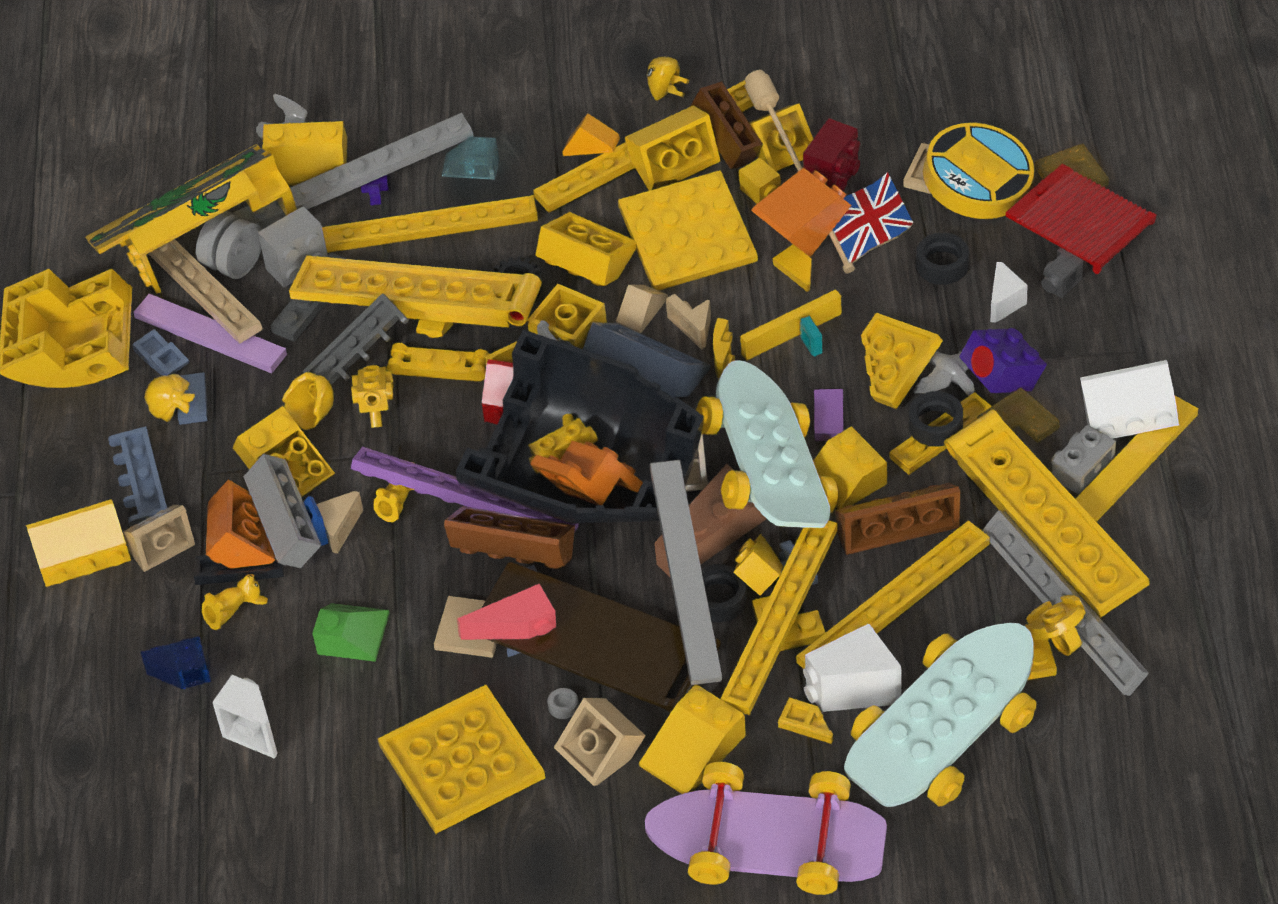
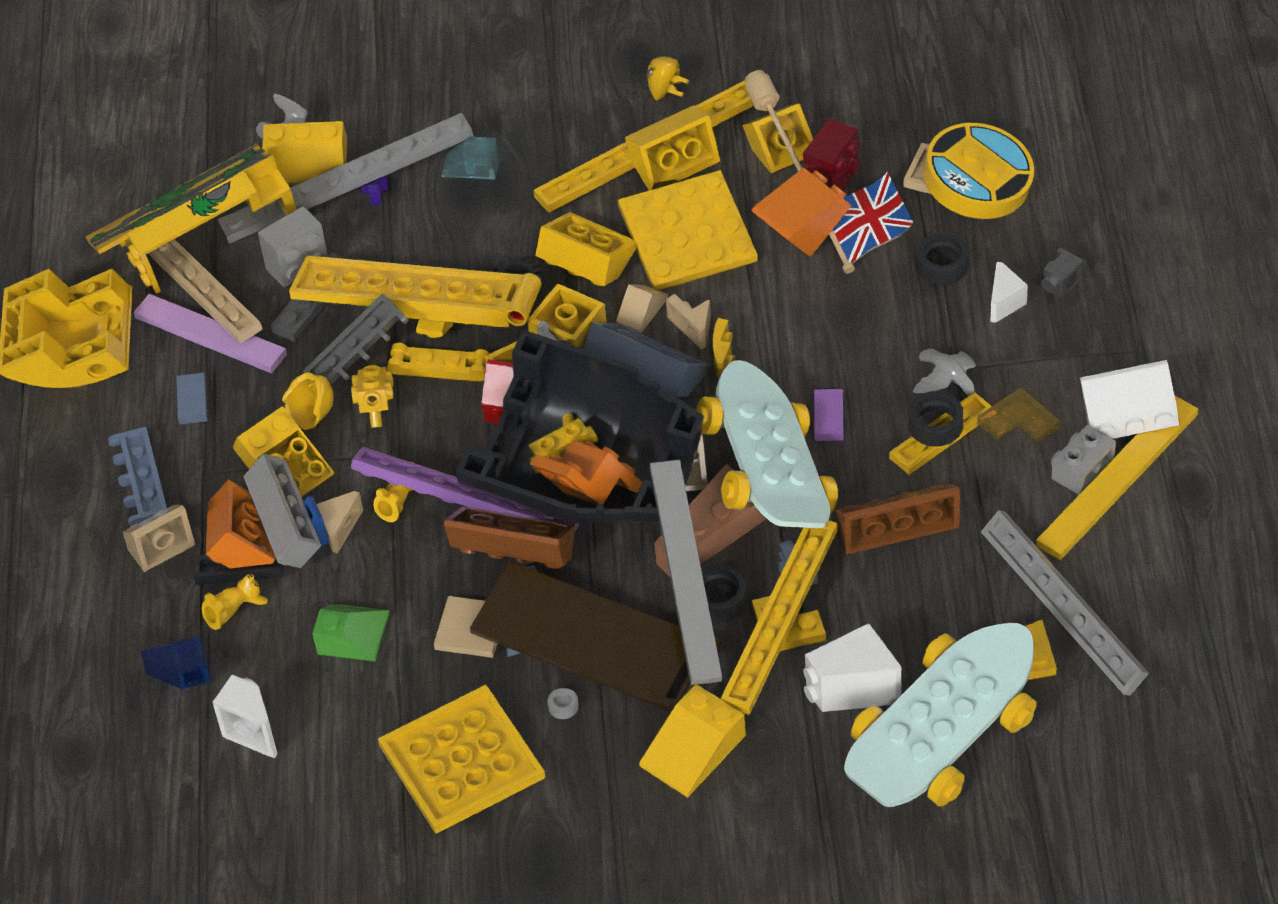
yellow slope [26,499,131,587] -> none
sand blue slope [132,329,189,375] -> none
yellow hat [145,374,195,422] -> none
light grey wheel [196,211,262,279] -> none
yellow tile [322,195,538,253] -> none
coral slope [457,584,556,640] -> none
tan slope [554,698,646,786] -> none
light orange slope [562,113,620,156] -> none
lavender piece [645,762,887,895] -> none
reddish brown brick [690,81,763,170] -> none
yellow slope [734,534,783,596] -> none
yellow brick [739,158,781,204] -> none
yellow tile [740,290,842,361] -> none
yellow tile [773,244,812,292] -> none
yellow tile [778,697,833,744] -> none
yellow plate [796,520,990,669] -> none
teal tile [800,316,822,357] -> none
yellow slope [813,426,887,509] -> none
yellow plate [861,313,943,409] -> none
yellow hinge [944,409,1150,618] -> none
dark purple brick [959,328,1047,393] -> none
red door [1005,163,1156,274] -> none
yellow tile [1025,595,1086,656] -> none
clear yellow plate [1035,143,1109,187] -> none

